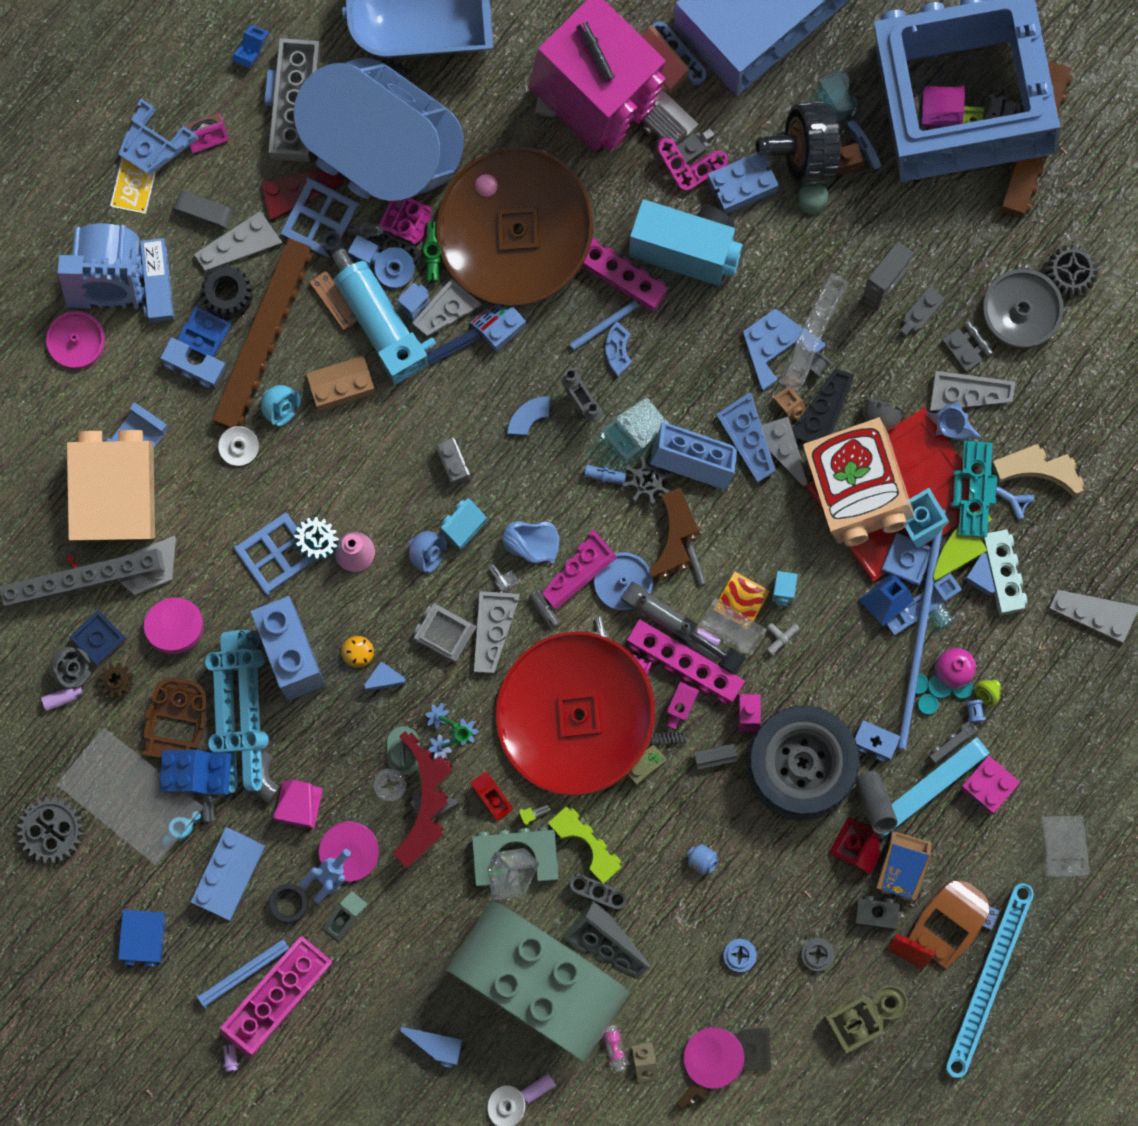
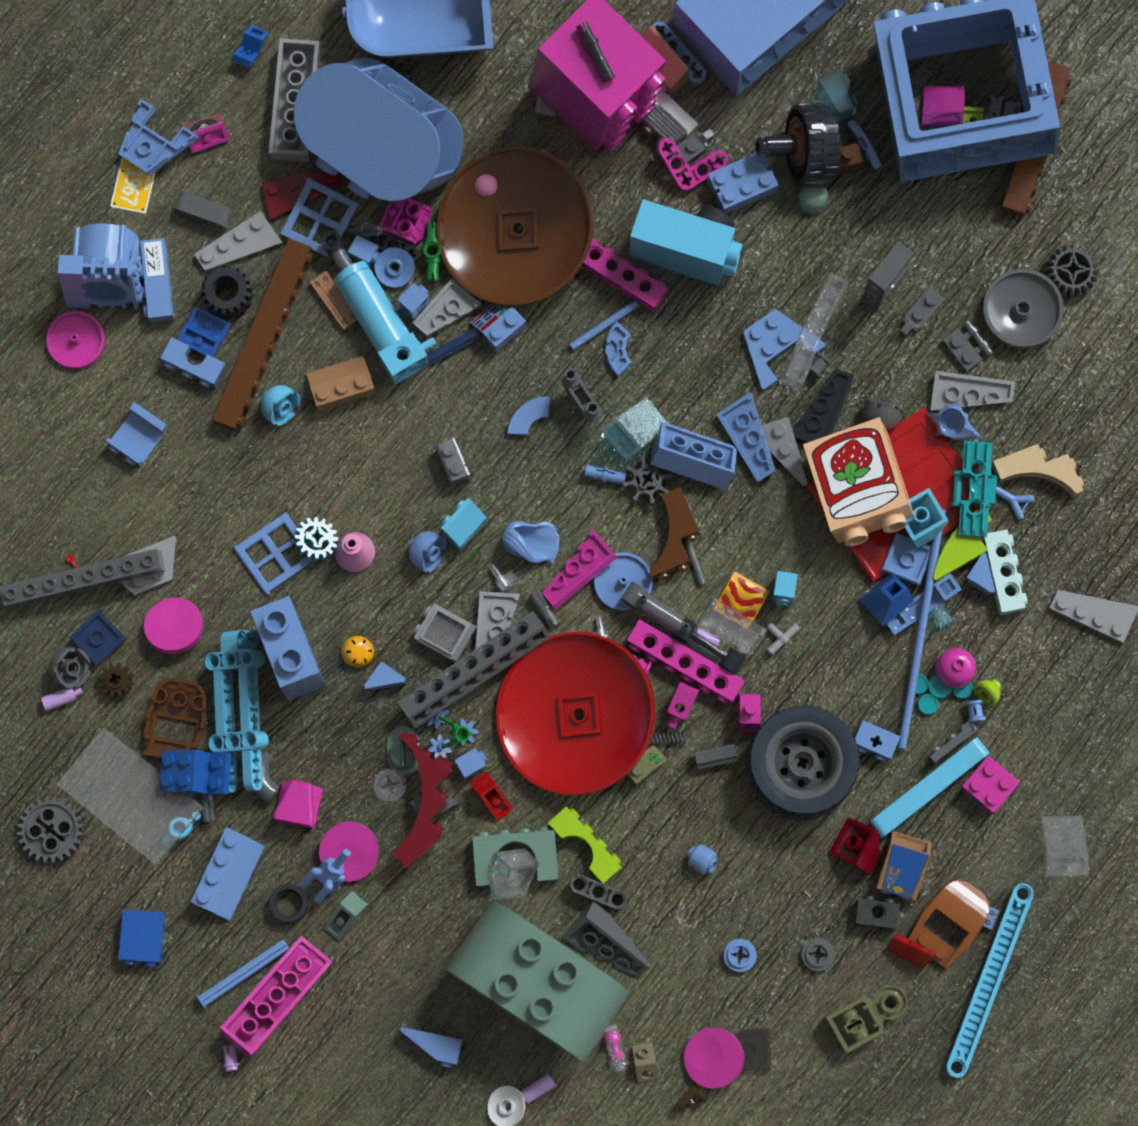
light nougat brick [67,430,155,540] -> none
white dish [218,426,259,466] -> none
medium blue beam [265,69,277,107] -> none
lime piece [519,805,550,826] -> none
medium nougat bracket [773,386,806,422] -> none
dark grey piece [855,771,898,834] -> none
none -> dark grey brick [397,611,550,729]
none -> medium blue brick [455,748,488,780]

